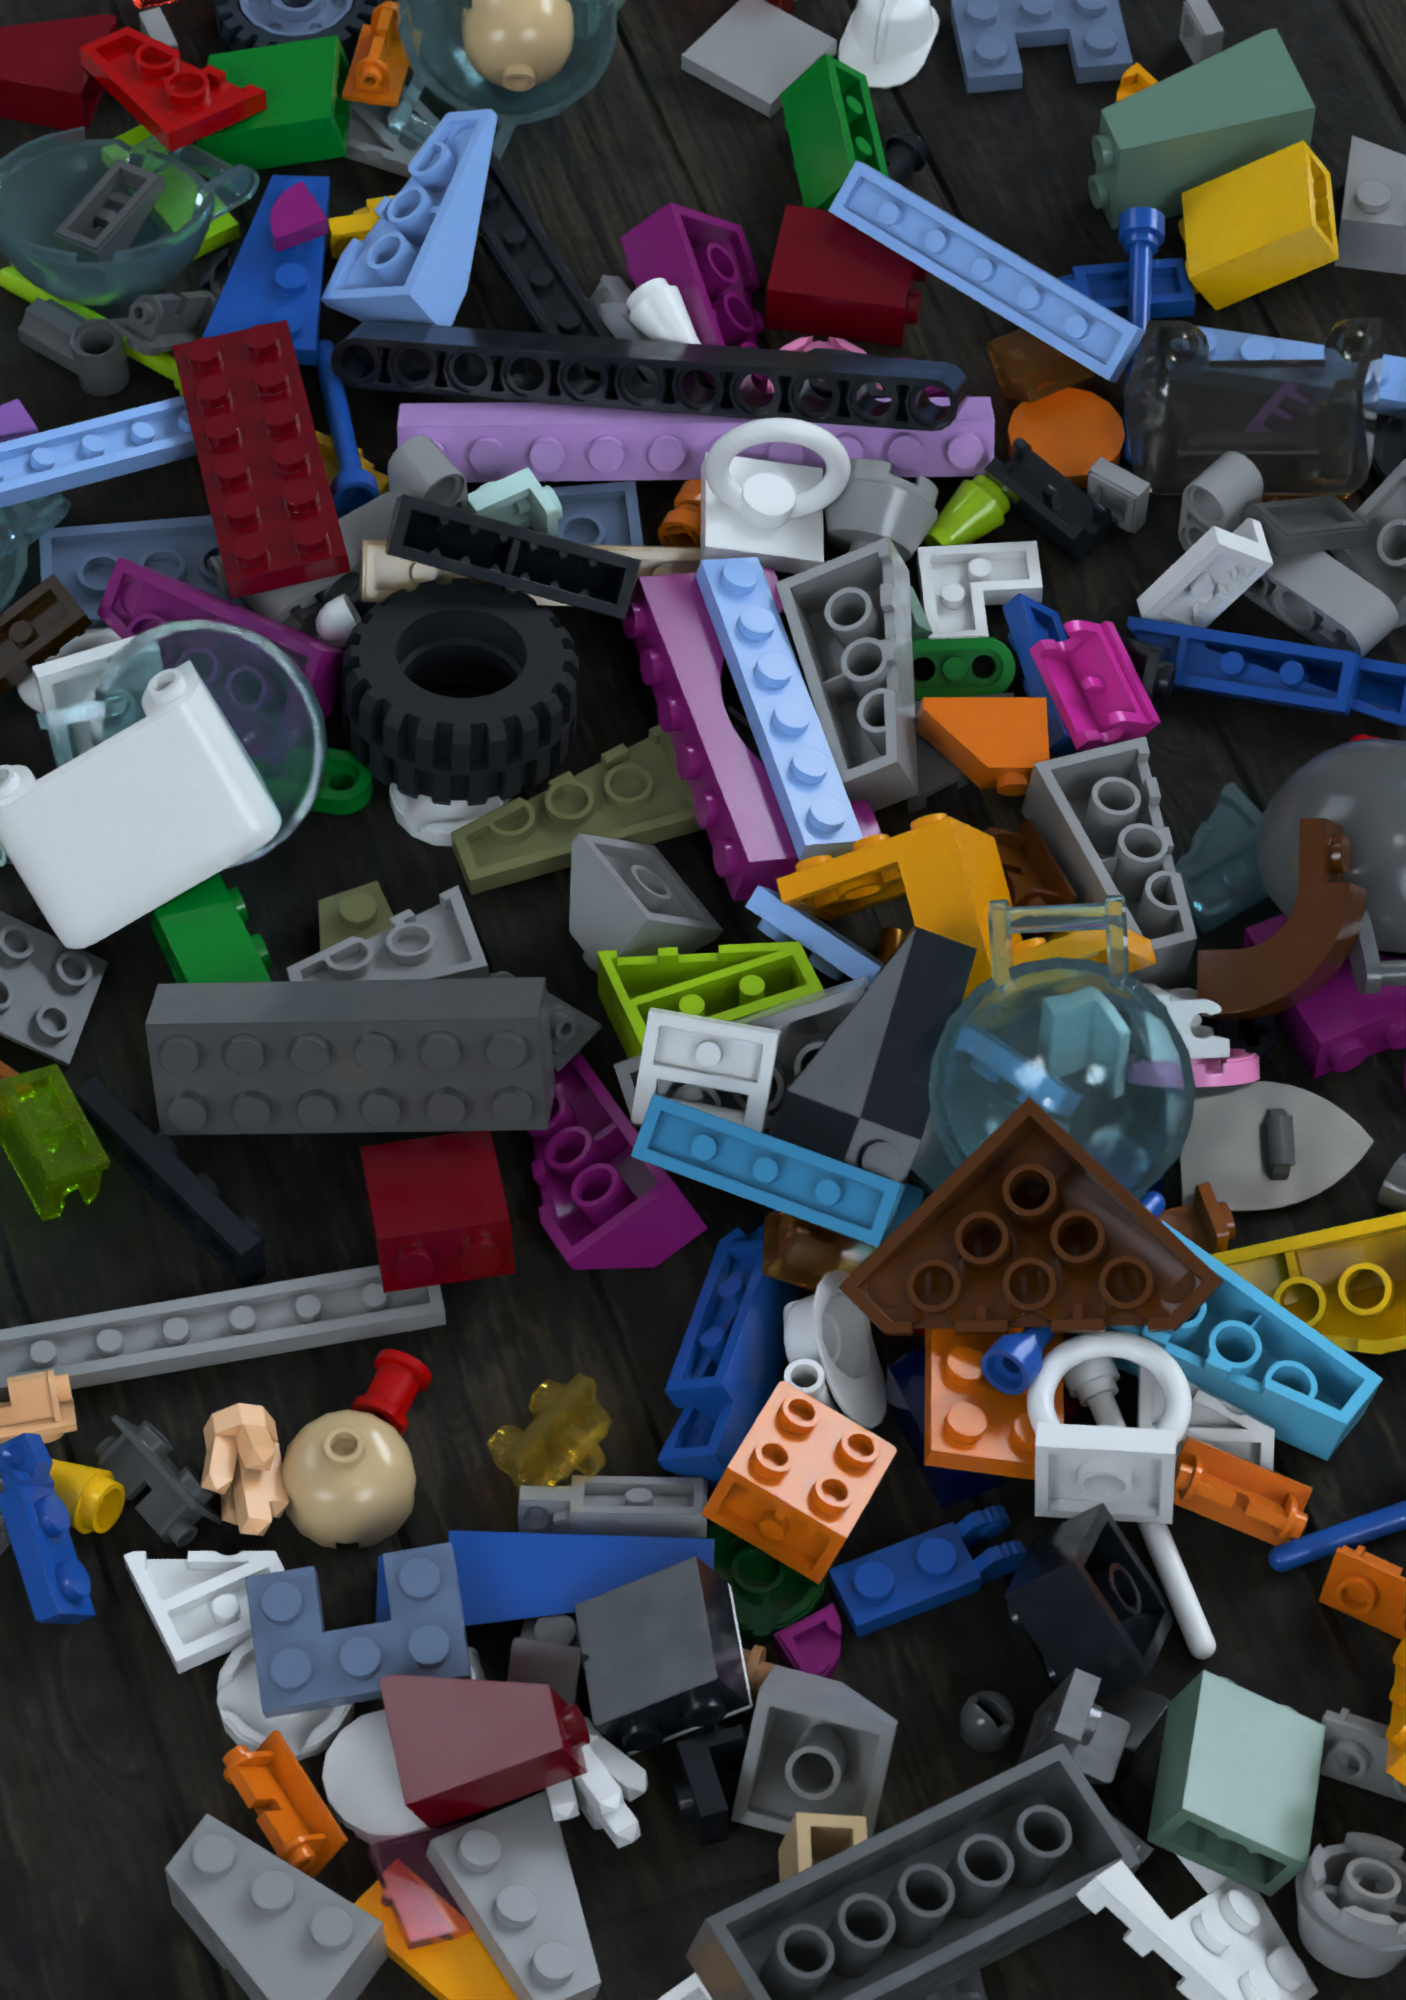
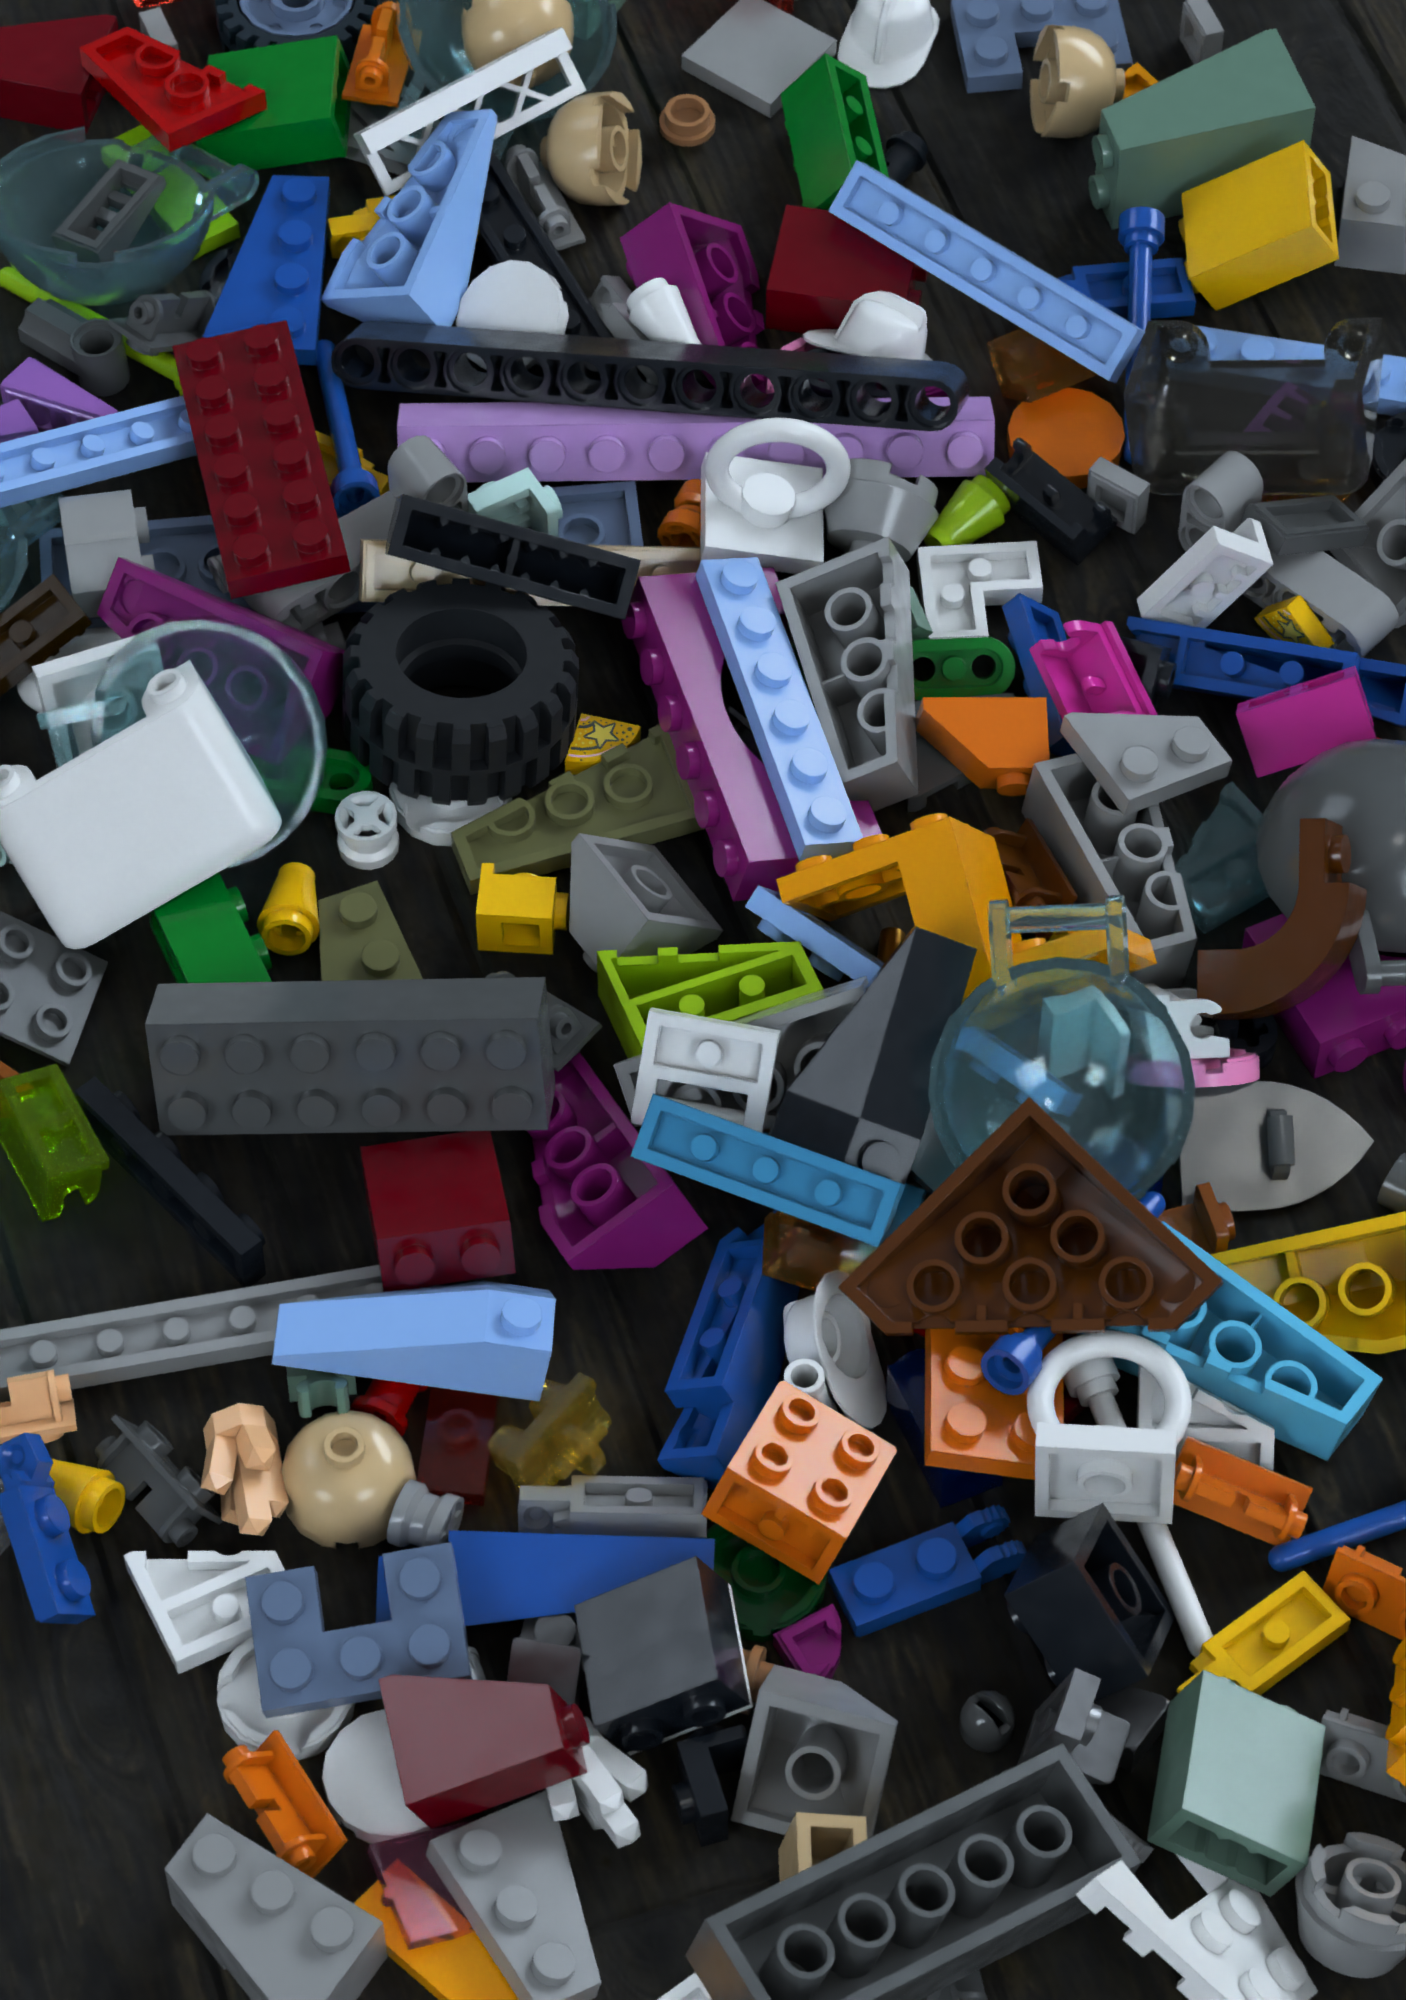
magenta tile [270,181,329,253] -> none
light grey wing [286,885,489,981] -> none
white hinge [316,593,361,648] -> none
none -> medium lavender slope [0,357,118,432]
none -> light grey brick [58,489,155,618]
none -> yellow cone [257,862,320,956]
none -> light blue wedge [272,1281,556,1402]
none -> sand green plate [286,1367,357,1418]
none -> white wheel [335,791,399,870]
none -> white fence [353,27,587,196]
none -> light grey wheel [387,1479,464,1548]
none -> clear red plate [417,1387,500,1506]
none -> white tile [456,260,569,370]
none -> yellow brick [476,863,570,955]
none -> light grey hinge [505,144,586,251]
none -> tan cylinder [540,91,642,207]
none -> yellow tile [565,713,641,775]
none -> medium nougat plate [659,94,715,147]
none -> white piece [803,290,933,361]
none -> tan cylinder [1030,25,1125,138]
none -> light grey wing [1060,712,1233,816]
none -> yellow hinge [1176,1571,1351,1695]
none -> dark pink hinge [1236,665,1376,778]
none -> yellow tile [1254,595,1334,648]

